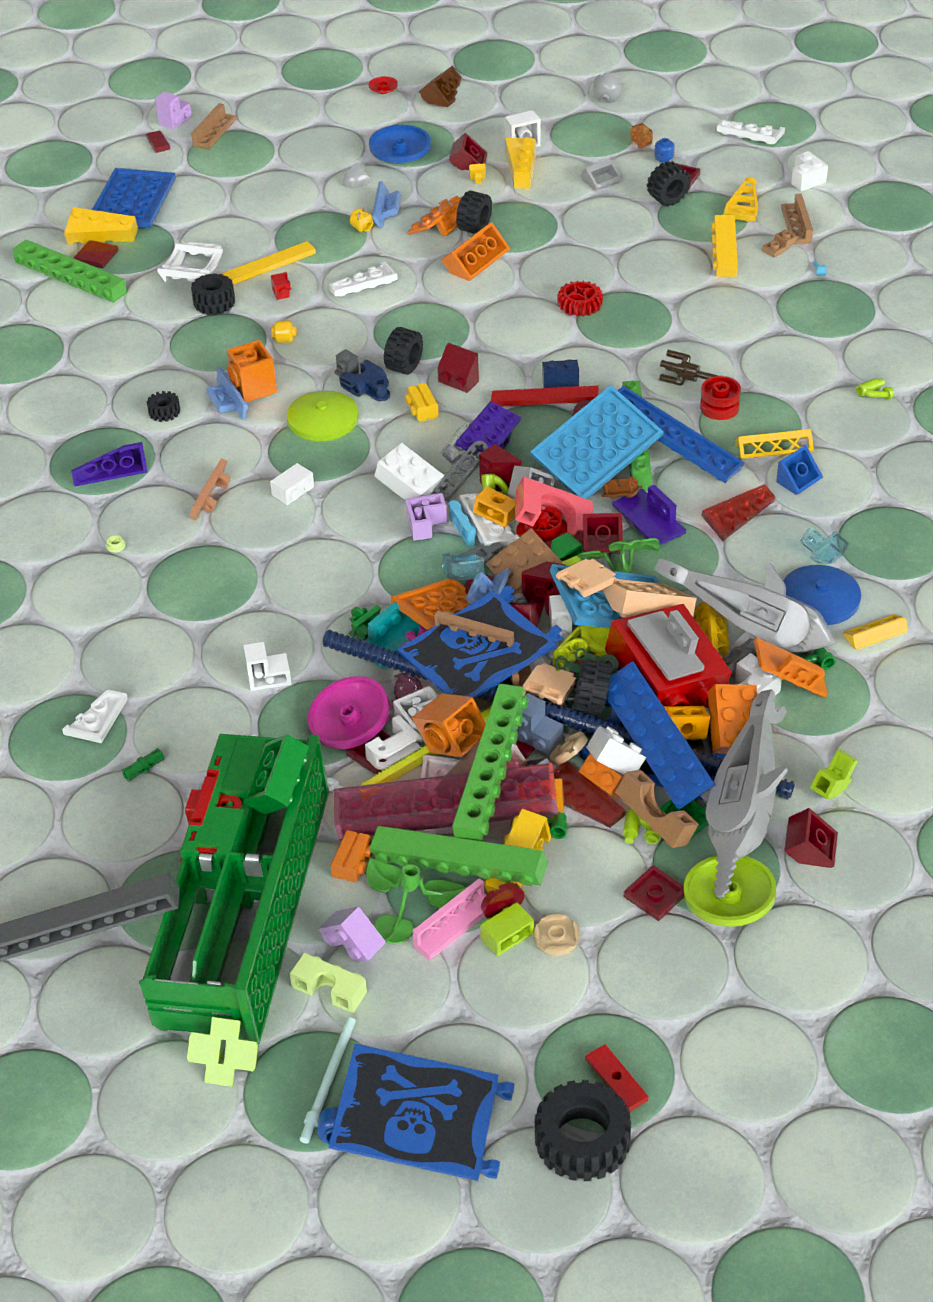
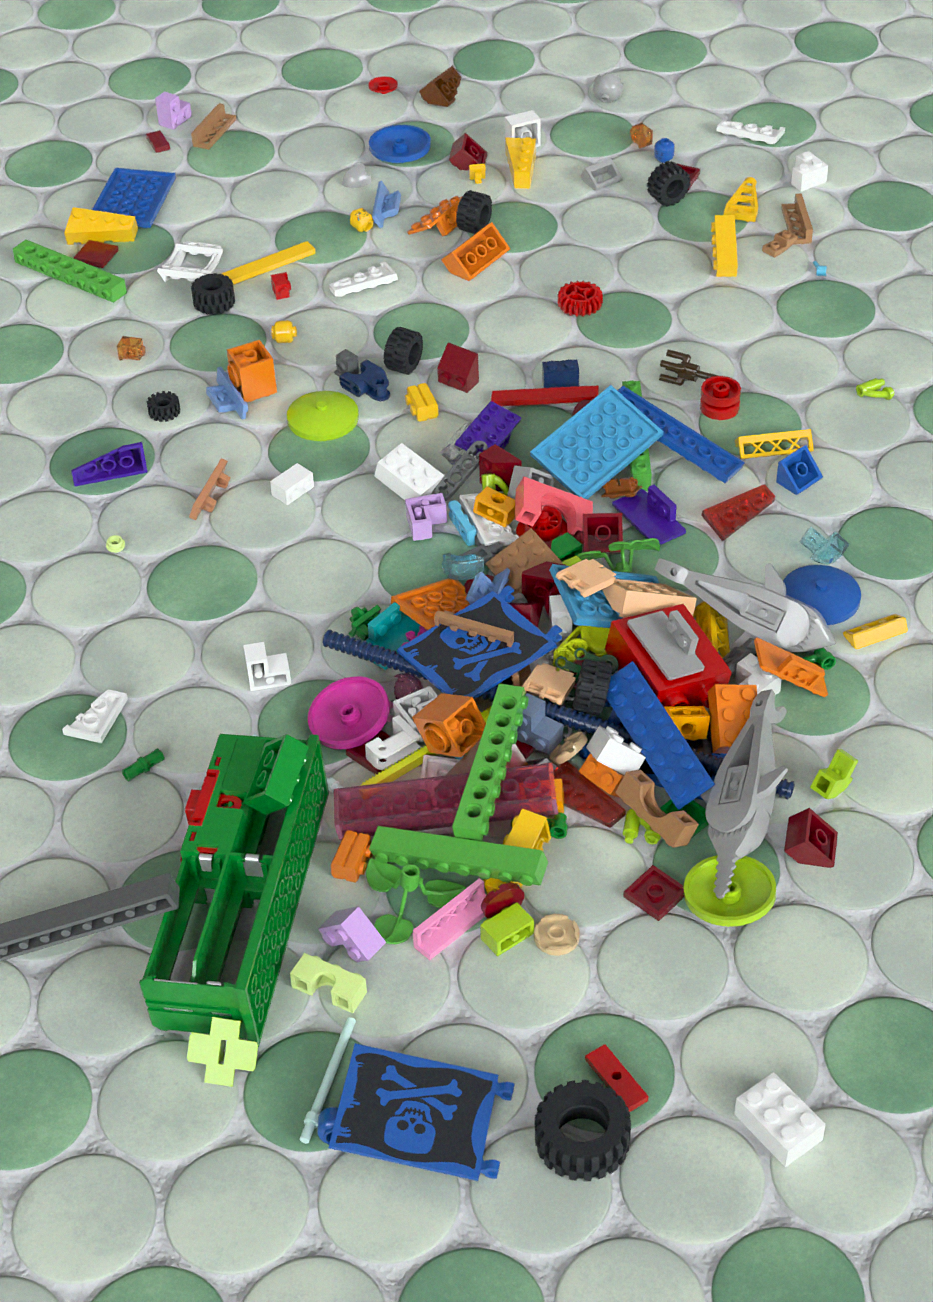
none -> clear orange brick [117,336,146,361]
none -> white brick [734,1072,825,1167]

